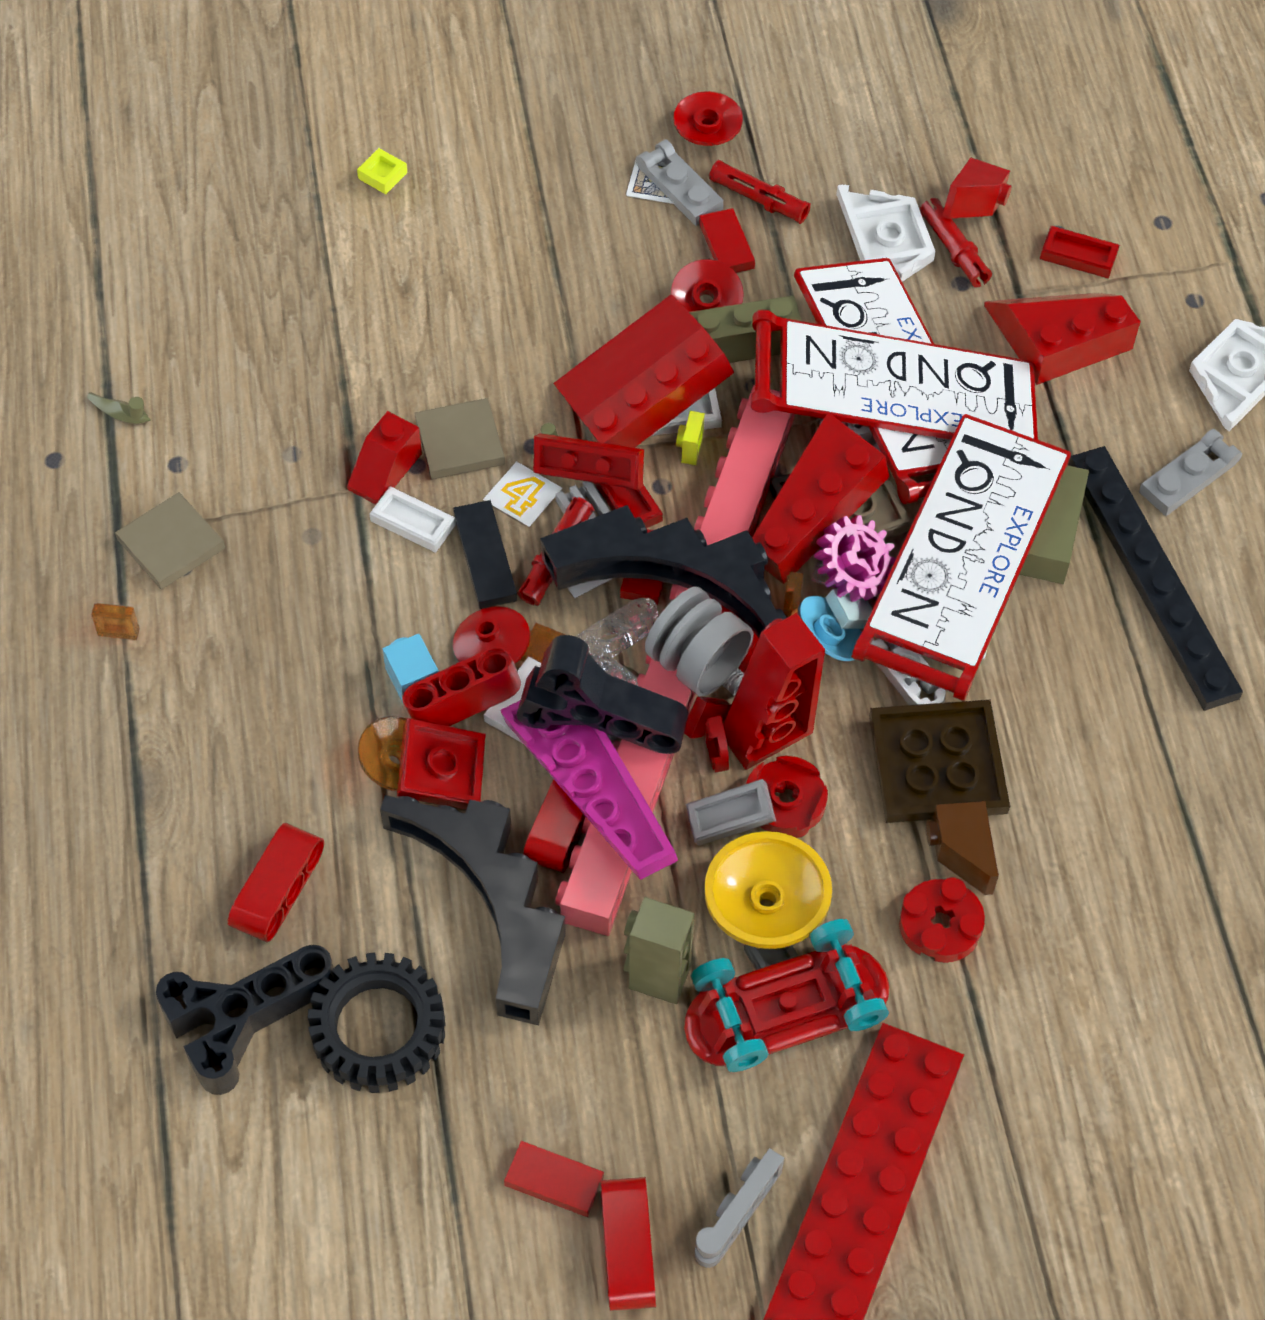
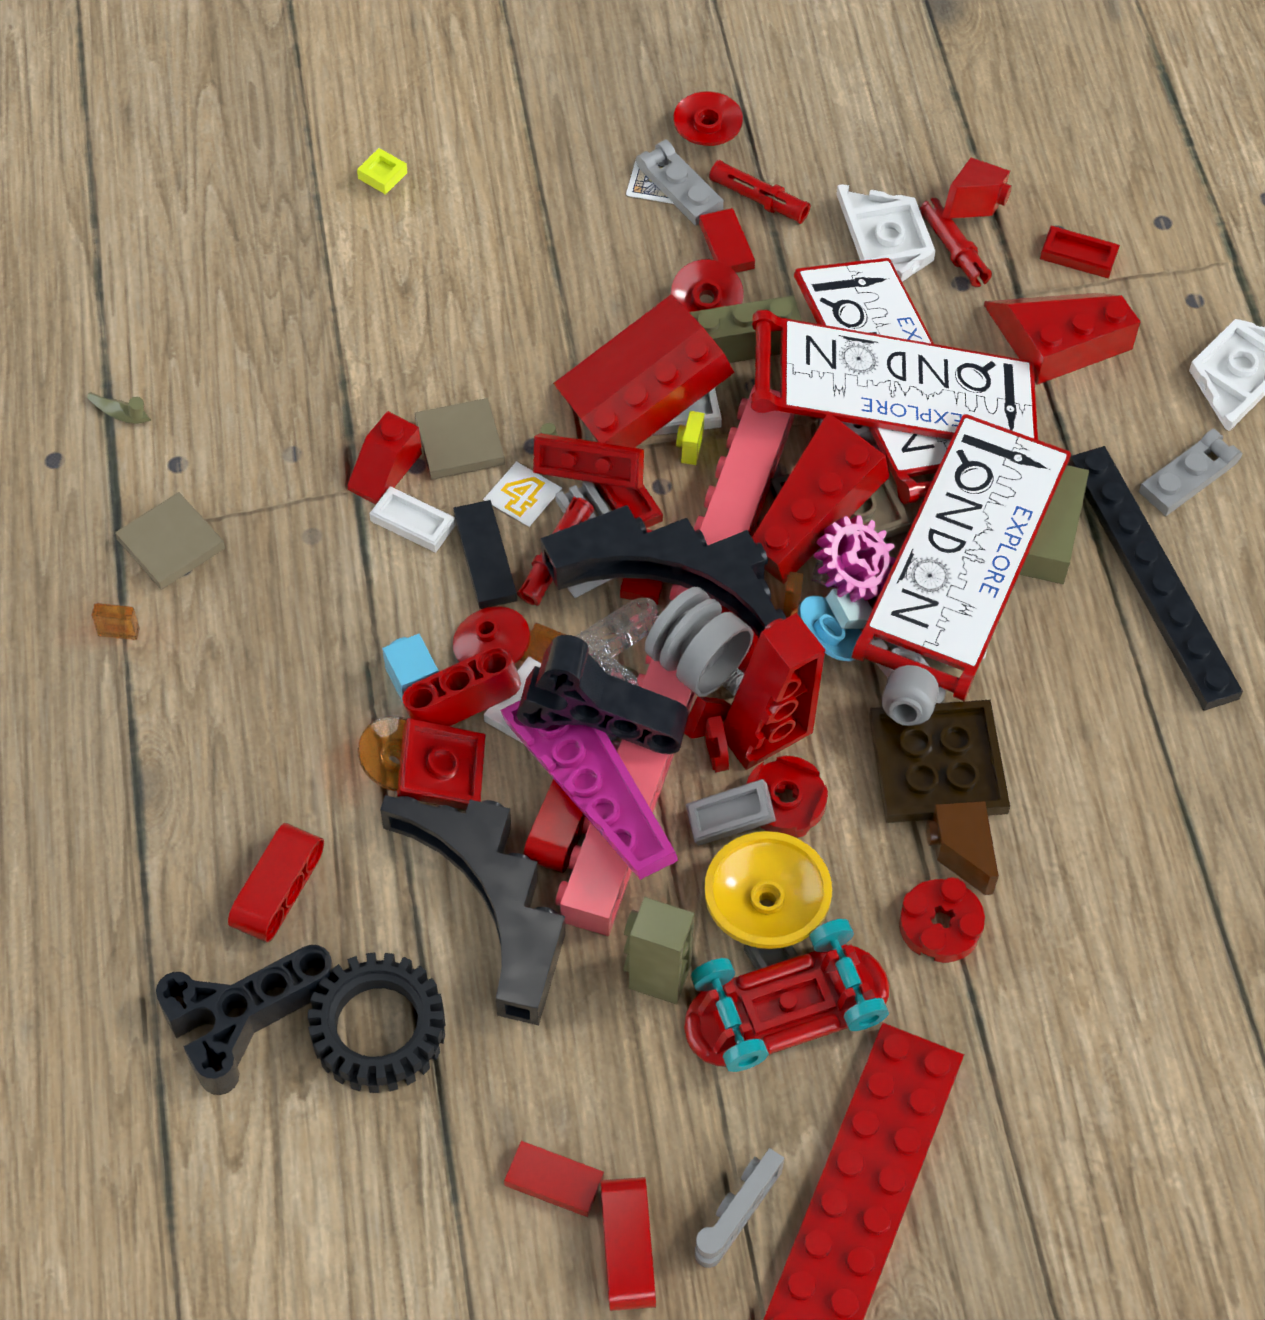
none -> light grey head [882,665,939,726]

